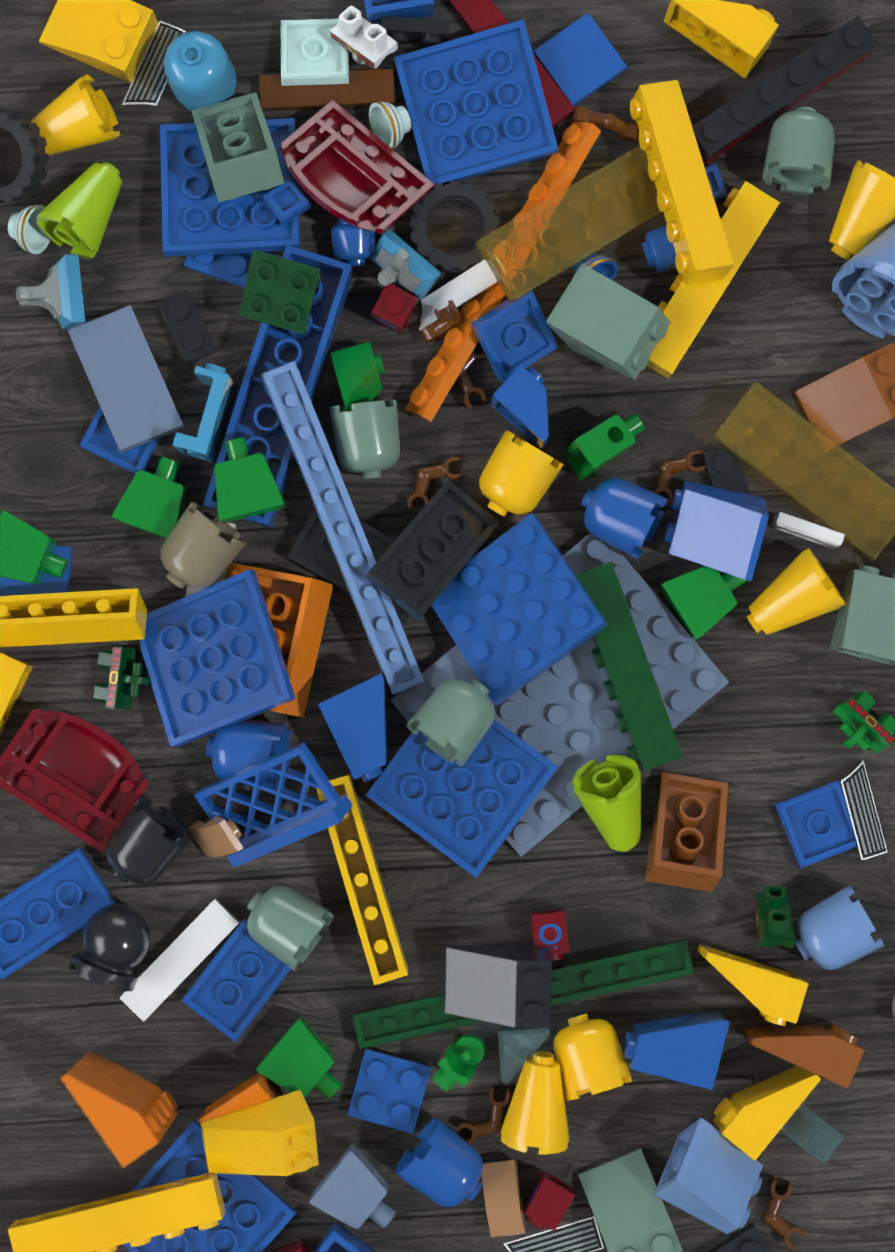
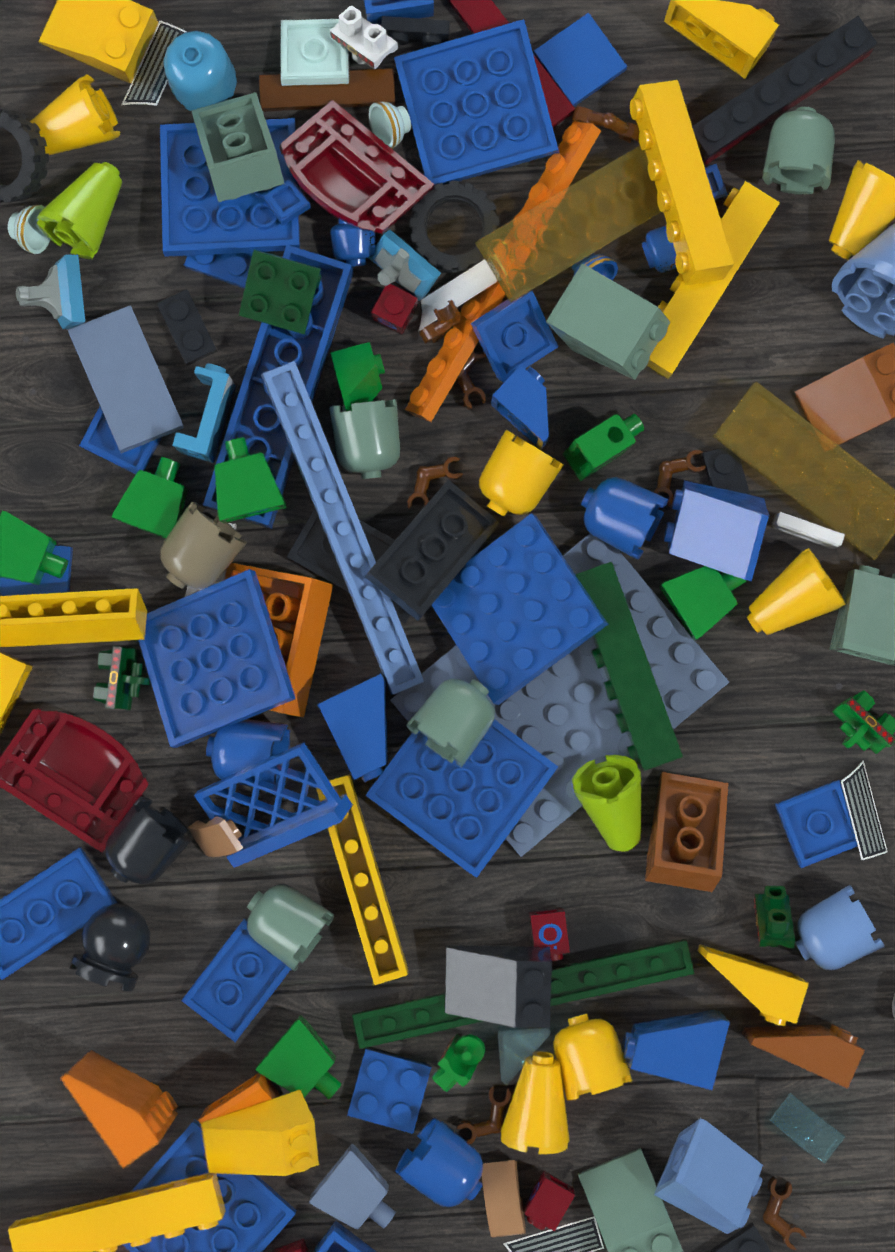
white tile [120,898,240,1022] -> none
yellow slope [713,1066,821,1161] -> none

